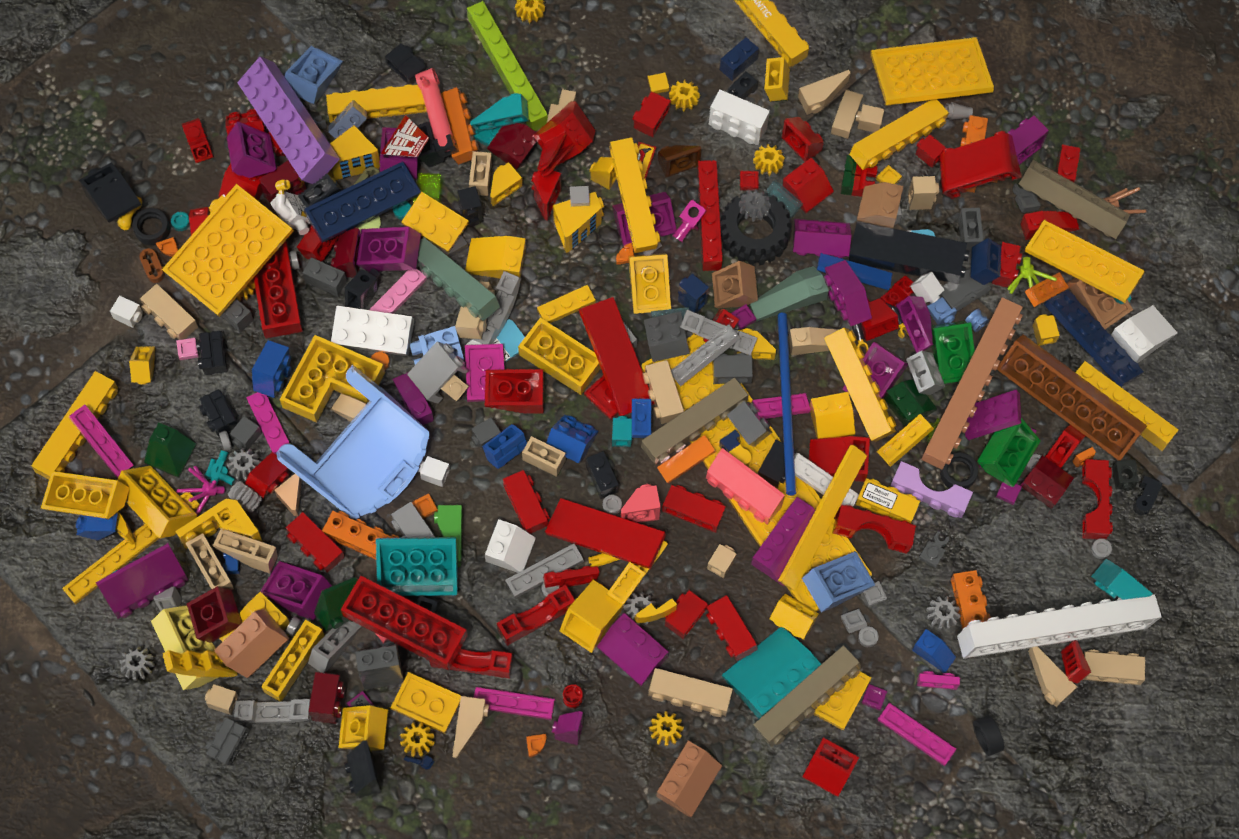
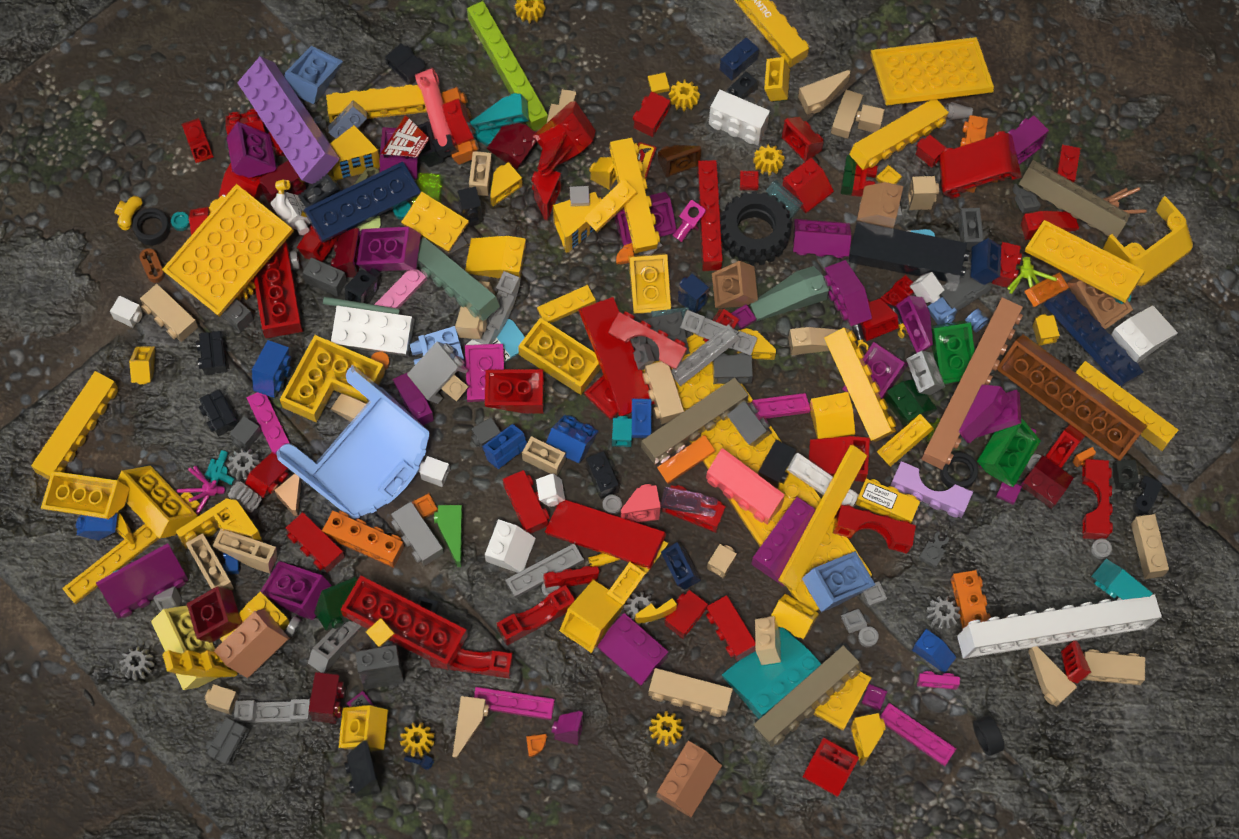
dark pink plate [69,404,133,478] -> none
black slope [79,162,141,223] -> none
dark green slope [144,422,197,478] -> none
orange tile [156,237,178,257] -> none
bright pink tile [177,338,199,360] -> none
light grey tile [219,431,232,451] -> none
yellow brick [261,620,325,702] -> none
teal slope [376,537,458,596] -> none
yellow plate [390,672,461,734] -> none
red wheel [563,685,583,709] -> none
leg [719,430,751,467] -> none
clear gear [739,188,771,222] -> none
blue piece [778,313,796,496] -> none
blue tile [817,253,892,290] -> none
none -> sand green bar [323,297,399,315]
none -> yellow tile [366,618,395,647]
none -> red slope [442,98,474,145]
none -> white brick [536,474,565,506]
none -> yellow plate [583,179,637,232]
none -> arch [608,312,687,370]
none -> dark grey plate [631,336,655,370]
none -> clear purple hinge [661,487,718,517]
none -> dark blue brick [661,542,701,590]
none -> tan brick [755,616,781,665]
none -> yellow slope [851,713,885,766]
none -> magenta slope [959,384,1009,443]
none -> yellow windscreen [1103,196,1193,286]
none -> tan brick [1131,514,1169,579]

